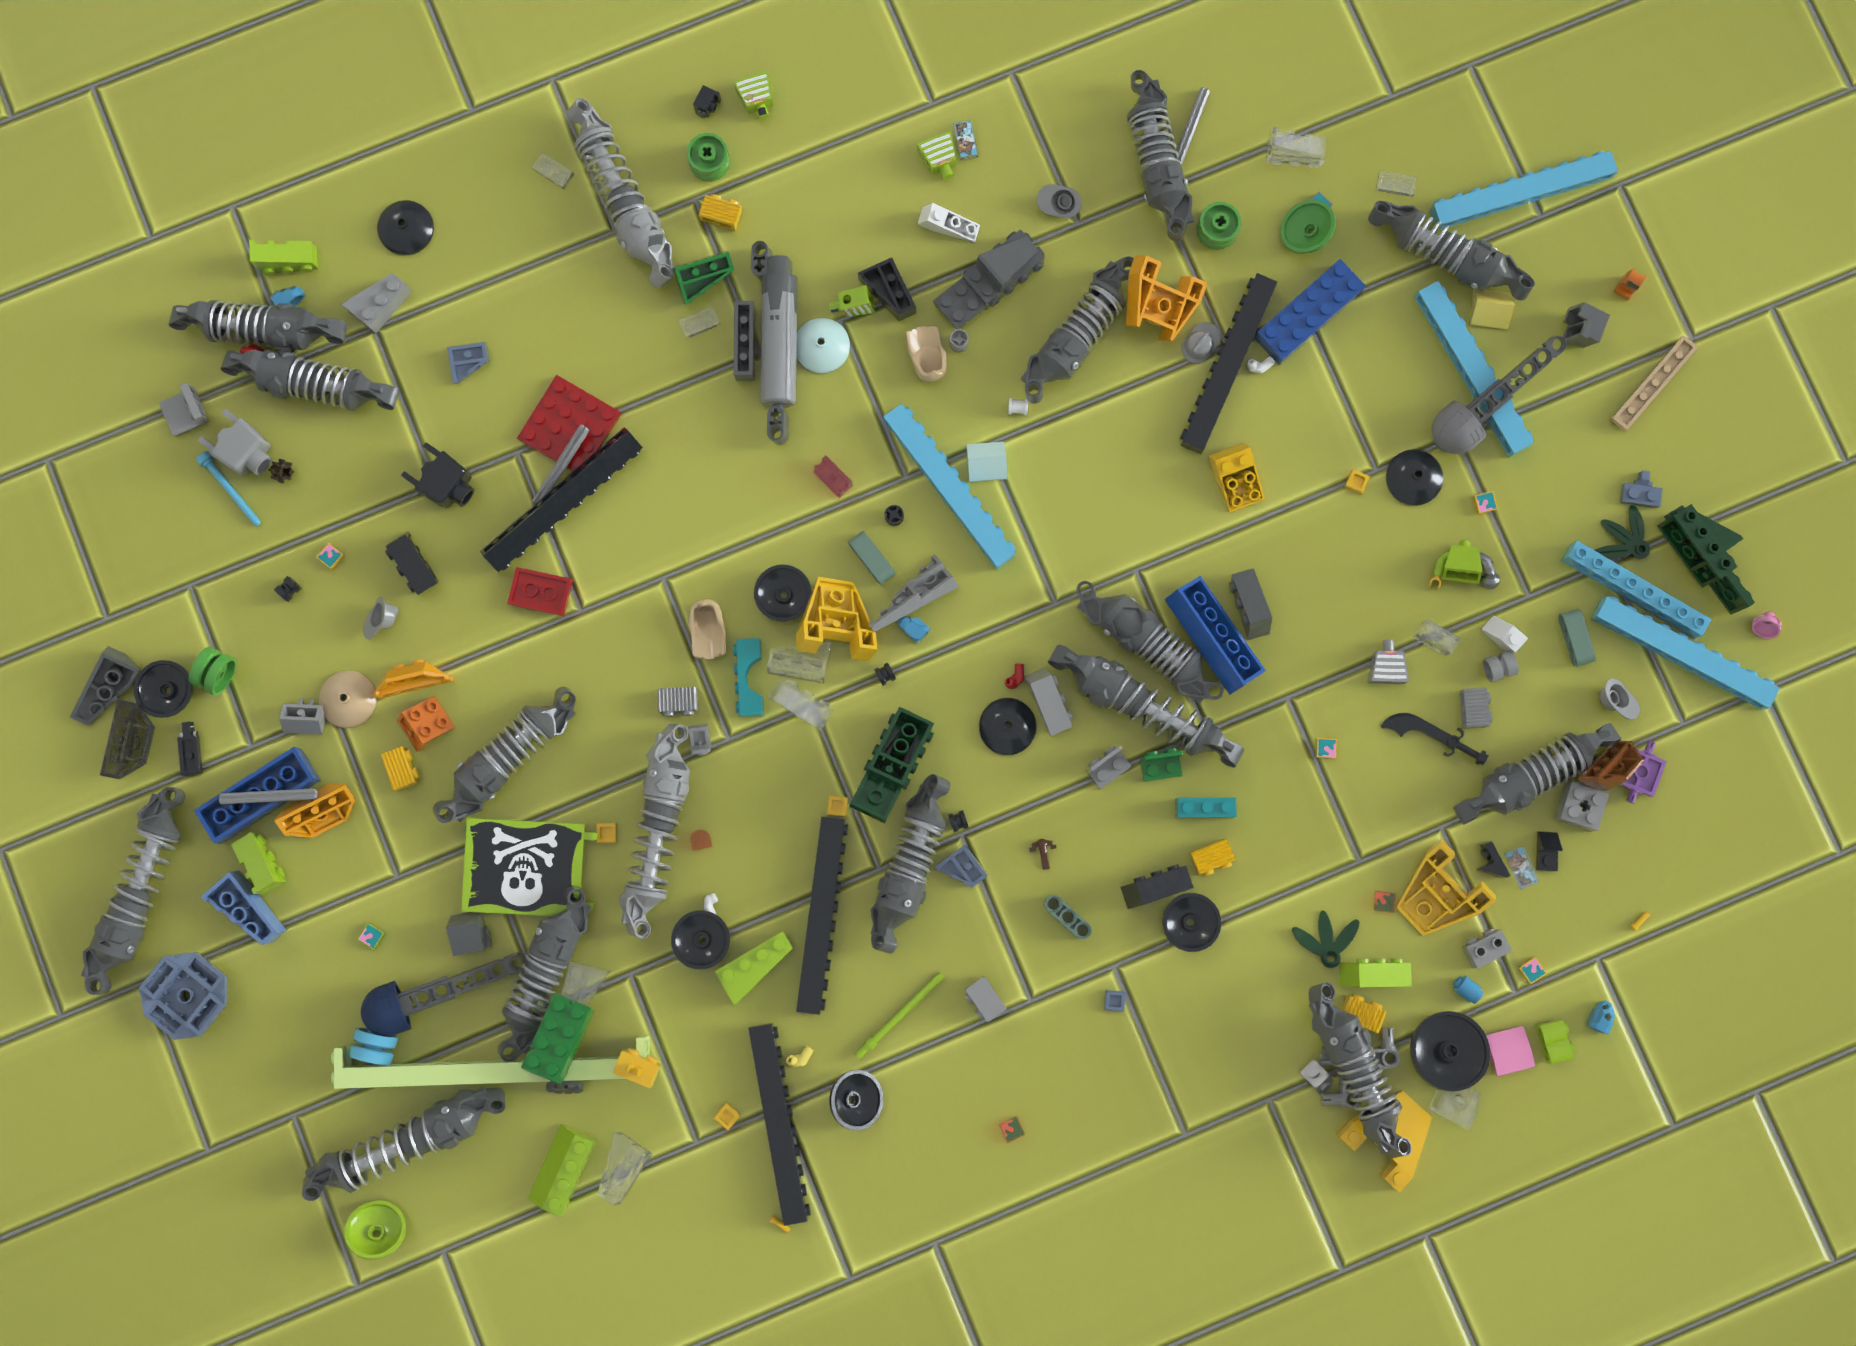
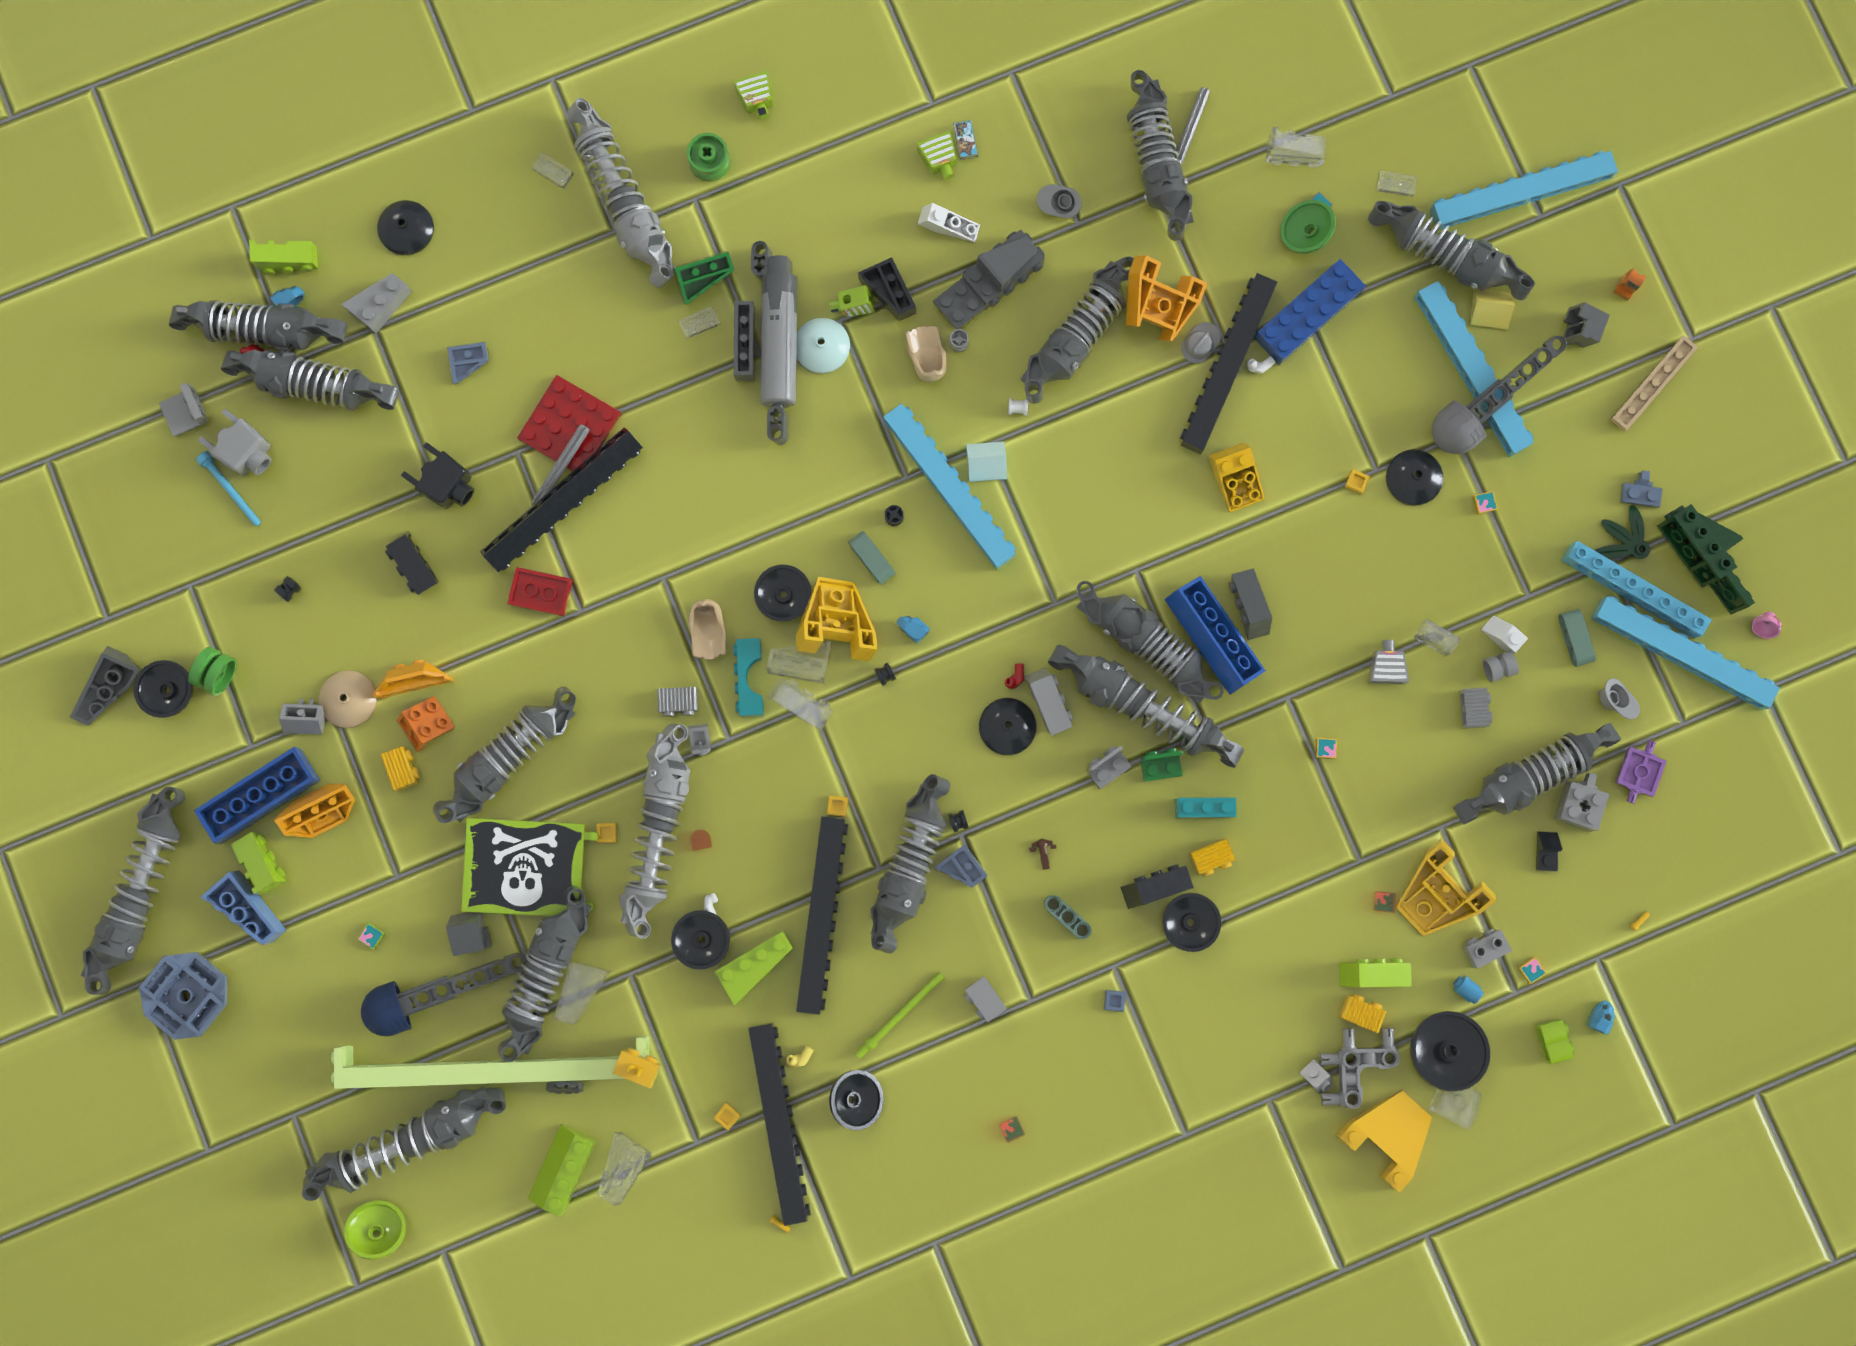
clear smoke wedge [100,700,155,779] -> none
black hinge [177,721,203,776] -> none
light grey axle [219,788,318,804] -> none
dark brown gear [268,458,294,483] -> none
tile [317,543,345,570] -> none
medium azure wheel [348,1027,399,1065] -> none
light grey piece [363,597,399,639] -> none
green piece [521,993,594,1086] -> none
black brick [693,85,721,118] -> none
yellow brick [698,194,742,231] -> none
clear pink hinge [813,455,853,499] -> none
dark green wedge [849,707,934,824] -> none
light grey wedge [869,554,959,632] -> none
bright green wheel [1197,202,1241,250] -> none
dark green plant [1292,911,1360,968] -> none
dark grey piece [1308,982,1412,1158] -> none
black sword [1381,713,1489,765] -> none
lime torso [1430,540,1500,590] -> none
black slope [1476,841,1511,878] -> none
bright pink slope [1486,1026,1535,1077] -> none
clear tile [1504,846,1539,889] -> none
dark orange wedge [1579,741,1644,791] -> none

